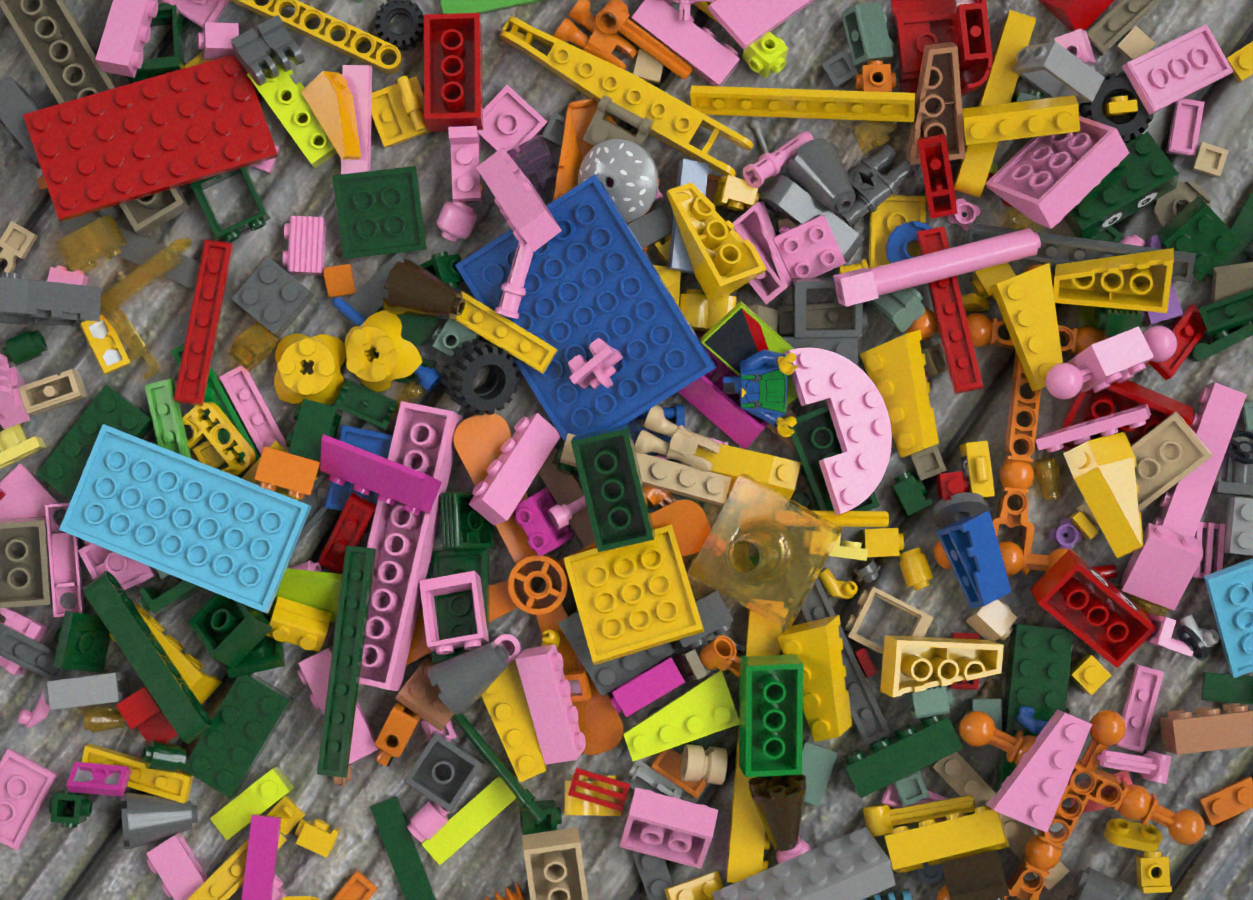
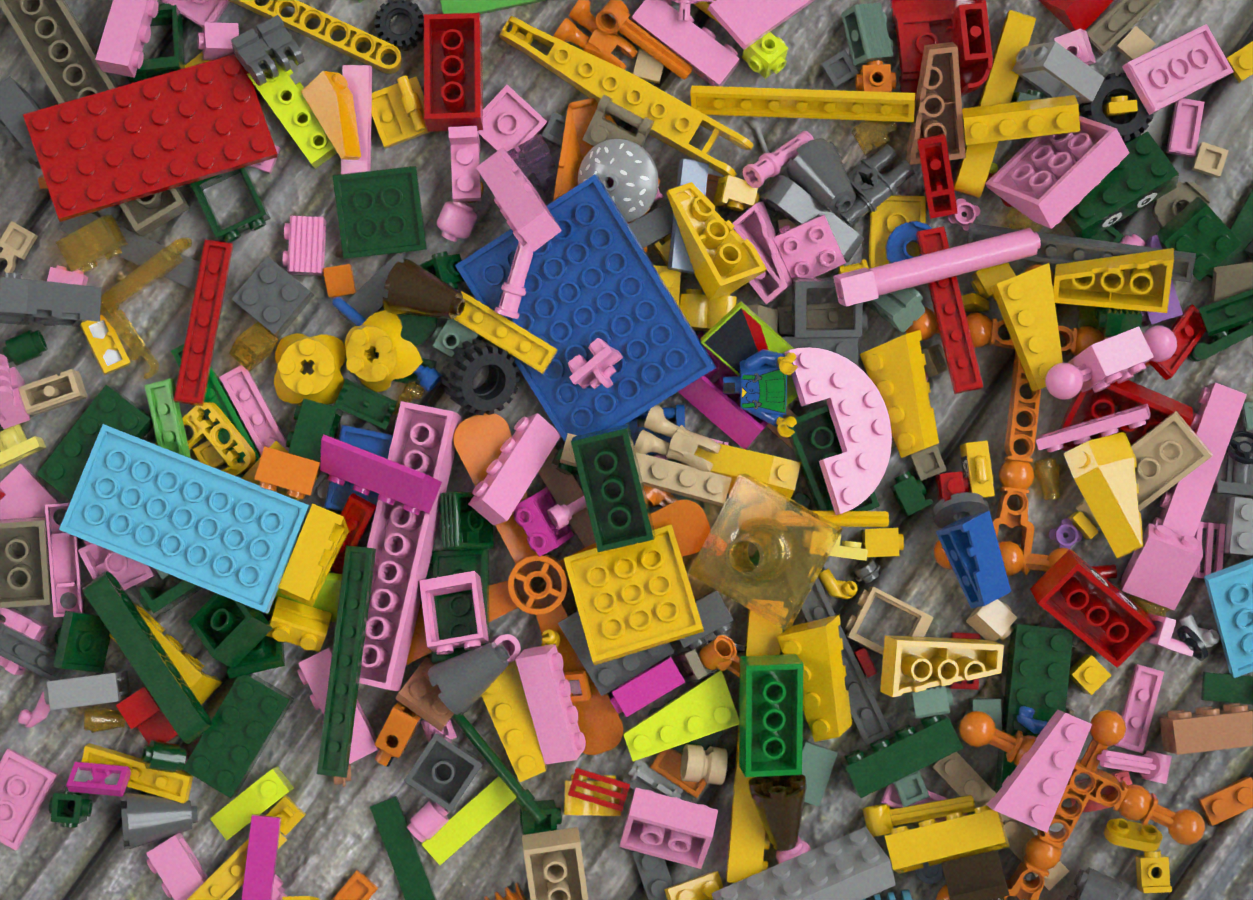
yellow brick [295,818,342,858] -> none
yellow brick [898,547,934,591] -> none
none -> yellow wedge [278,503,349,607]

